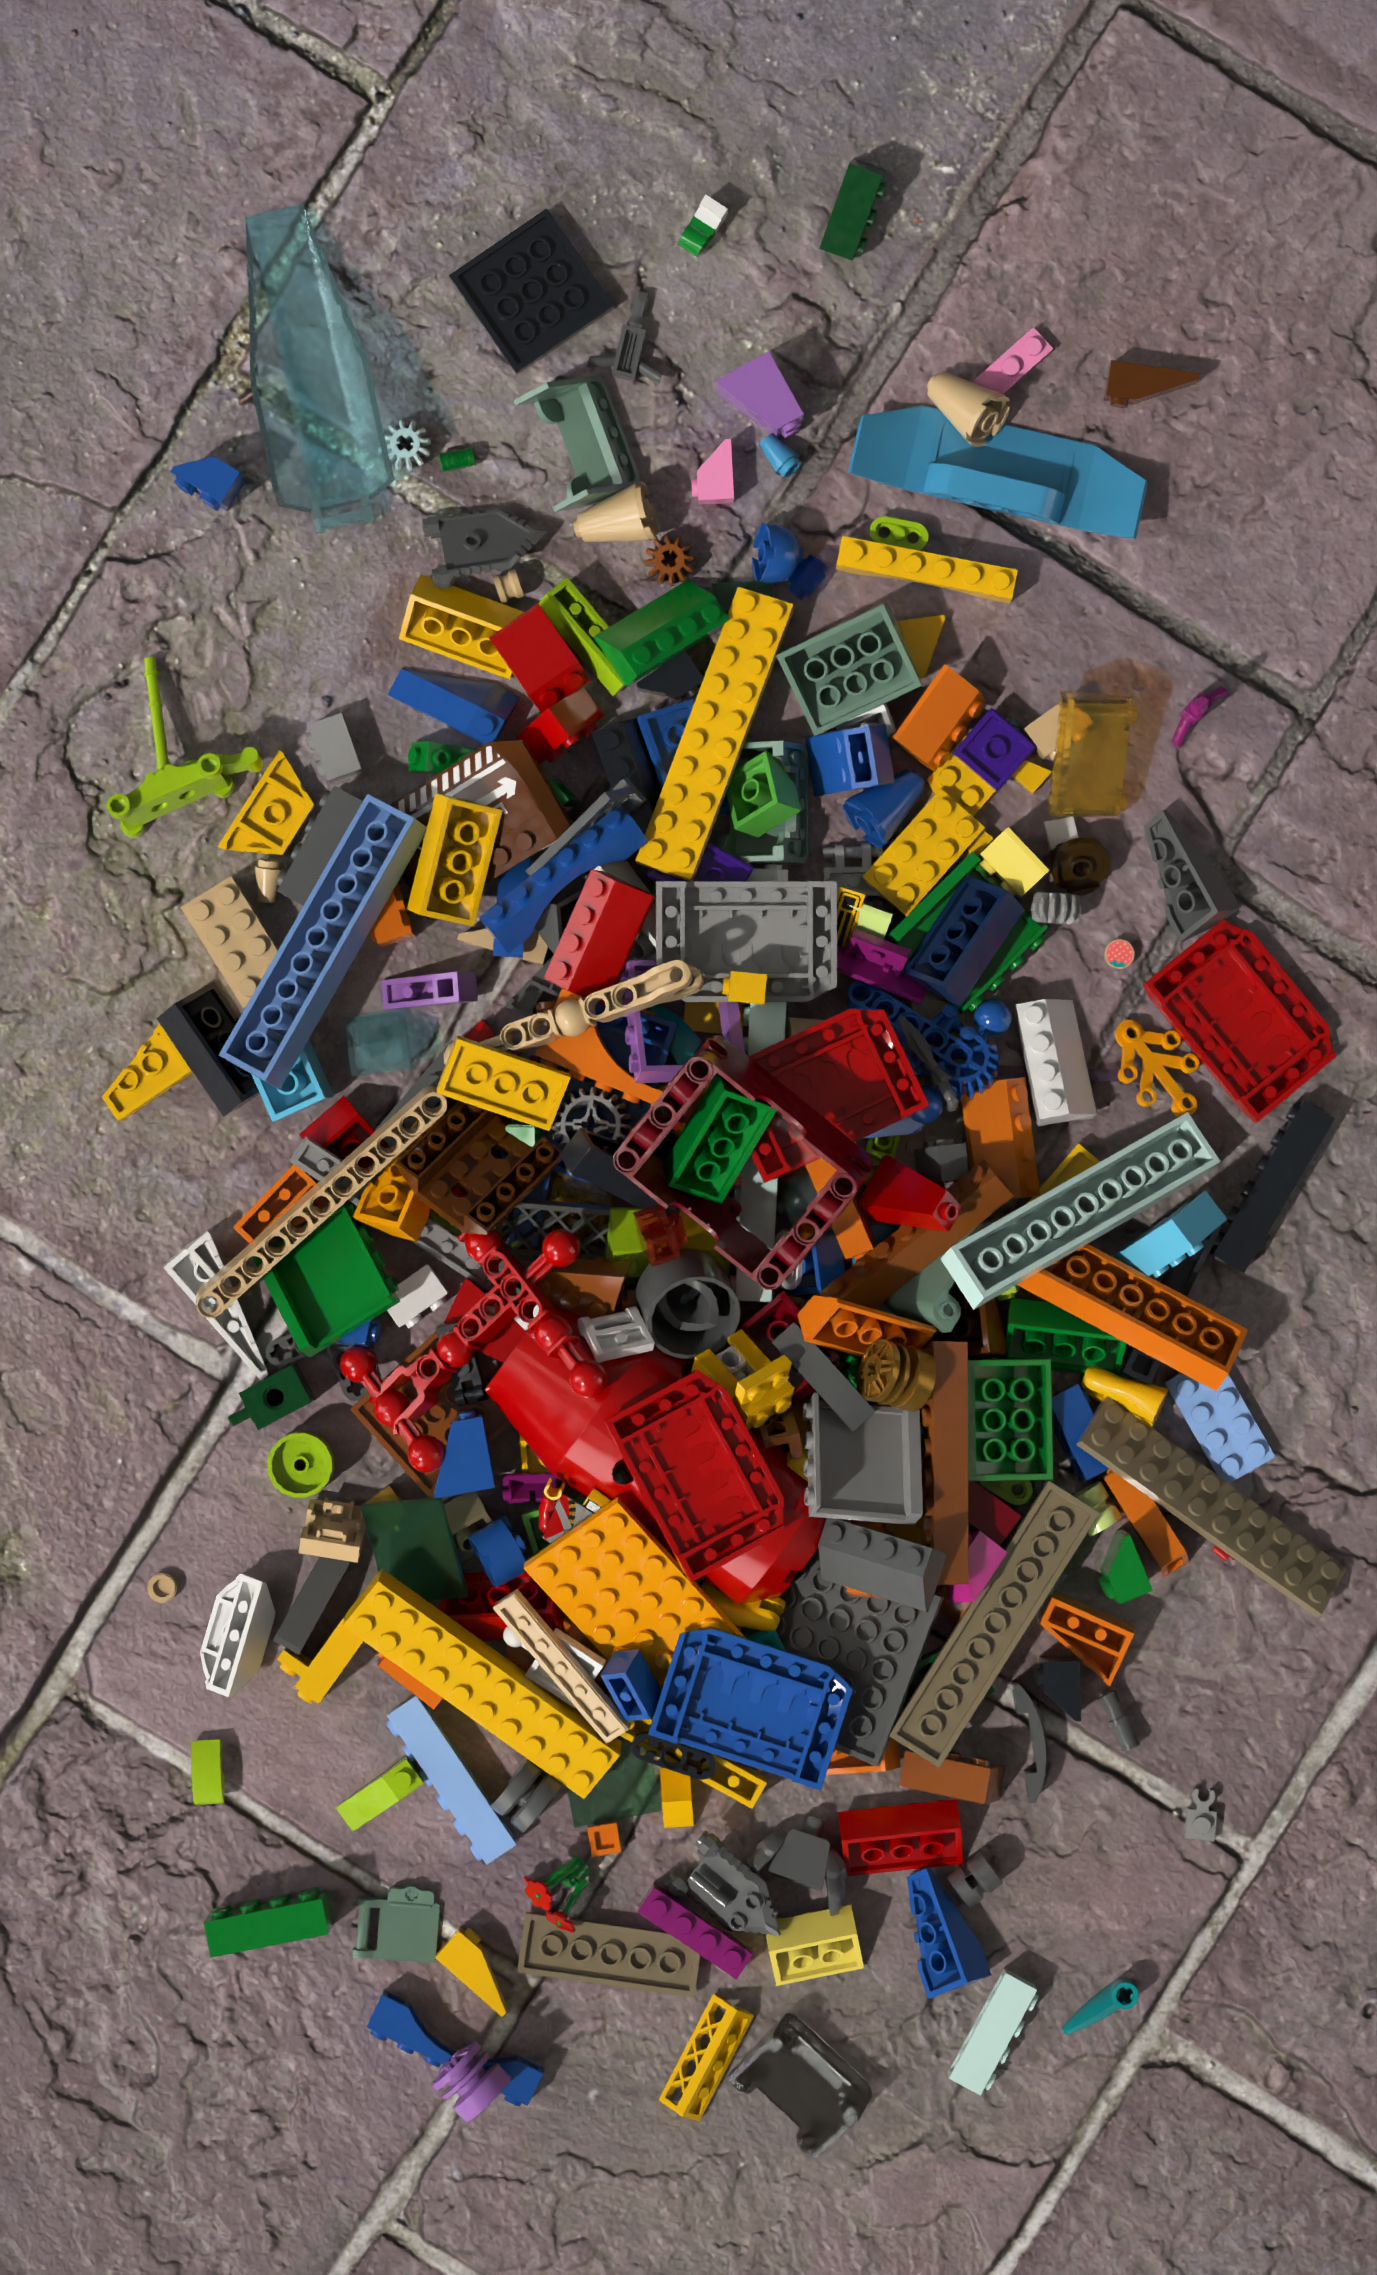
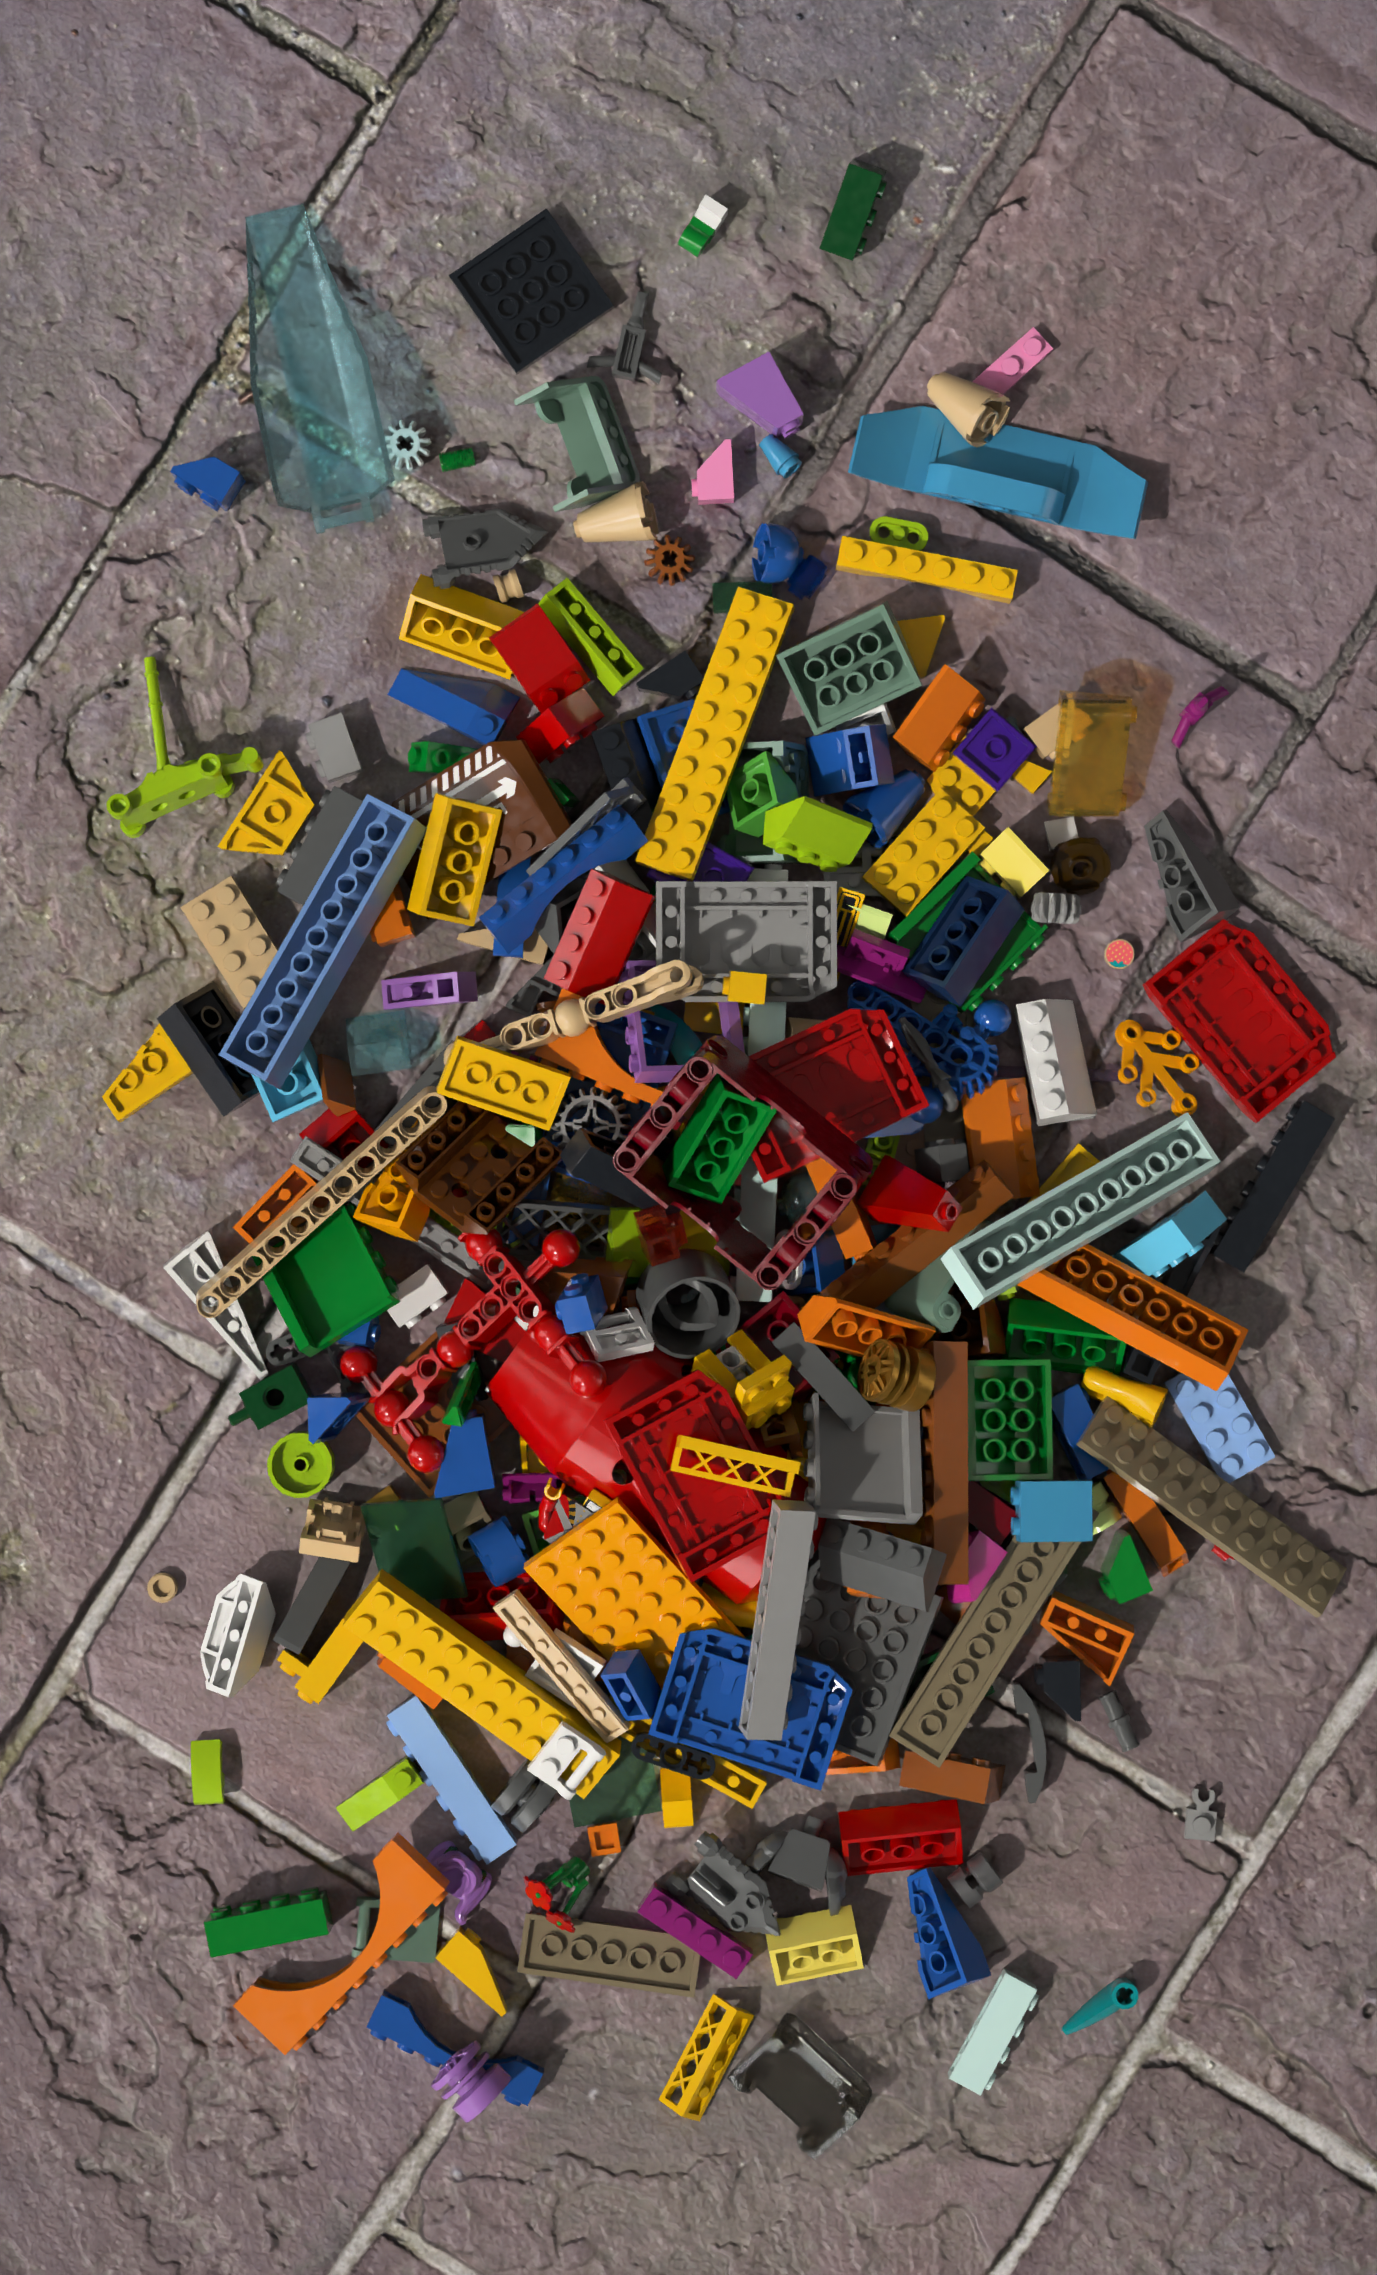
tan cone [255,859,284,903] -> none
green slope [593,580,730,687] -> none
reddish brown slope [1104,360,1200,408] -> none
none -> orange arch [233,1833,450,2055]
none -> blue slope [307,1392,371,1444]
none -> dark orange slope [317,1054,356,1117]
none -> medium lavender hair [426,1841,492,1925]
none -> green slope [442,1361,481,1427]
none -> white plate [527,1720,606,1800]
none -> blue brick [555,1273,608,1335]
none -> yellow fence [670,1434,801,1497]
none -> light grey brick [739,1500,818,1740]
none -> lime slope [763,796,873,872]
none -> dark azure panel [1010,1480,1093,1542]

